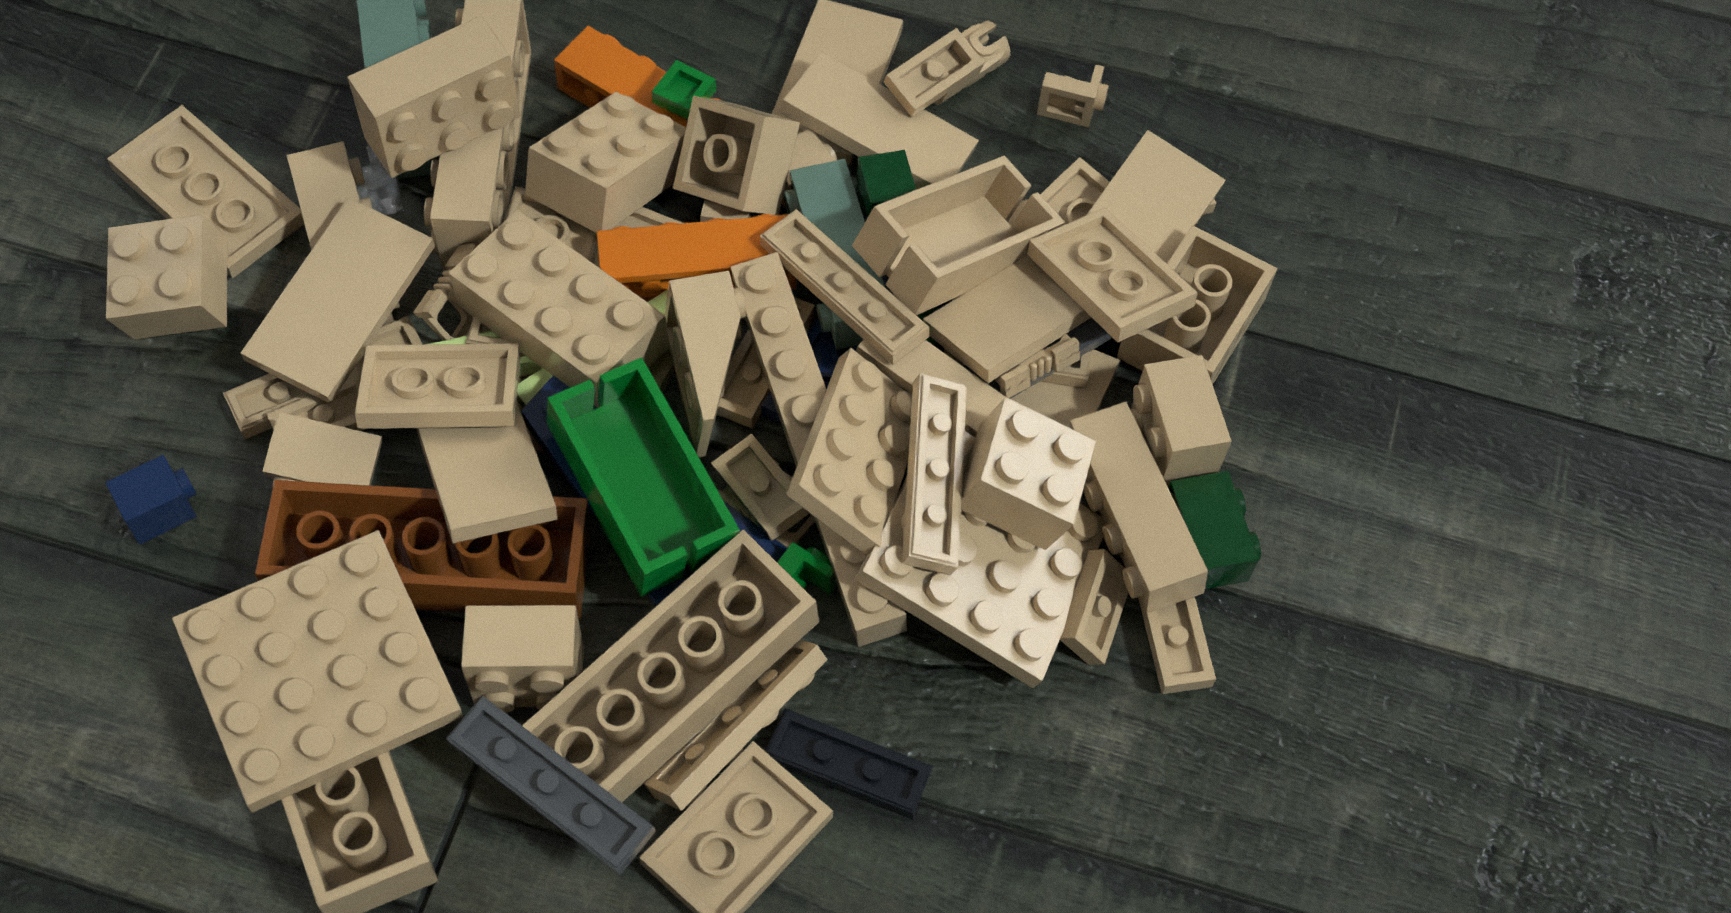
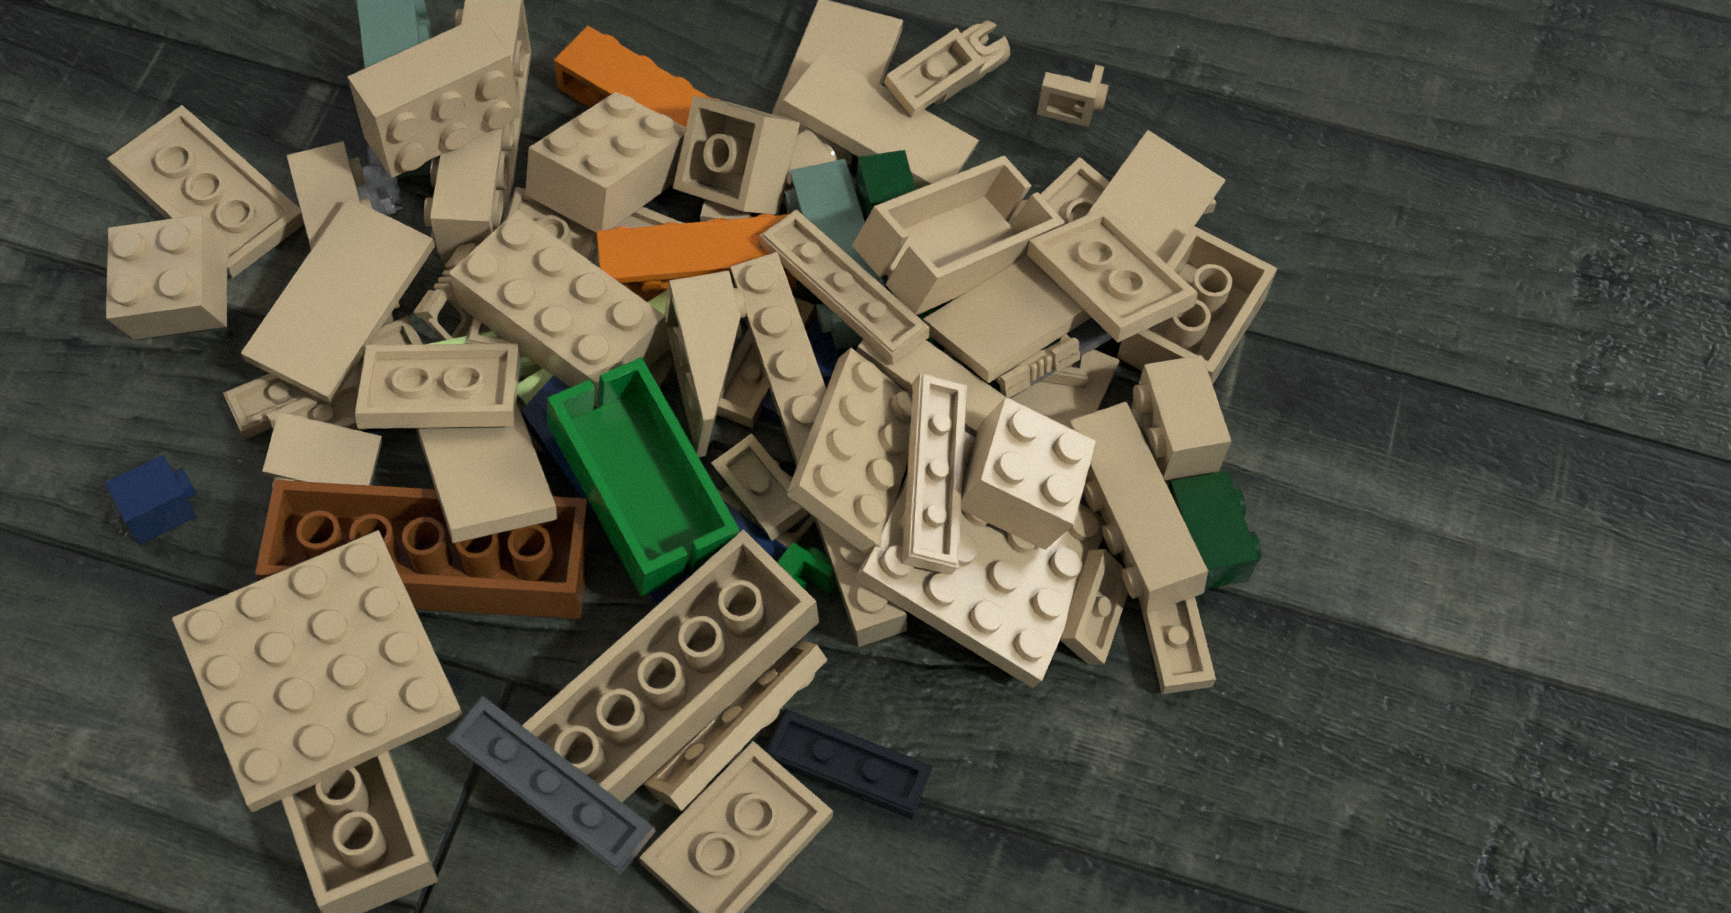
tan brick [461,605,584,713] -> none
green plate [652,60,716,120] -> none

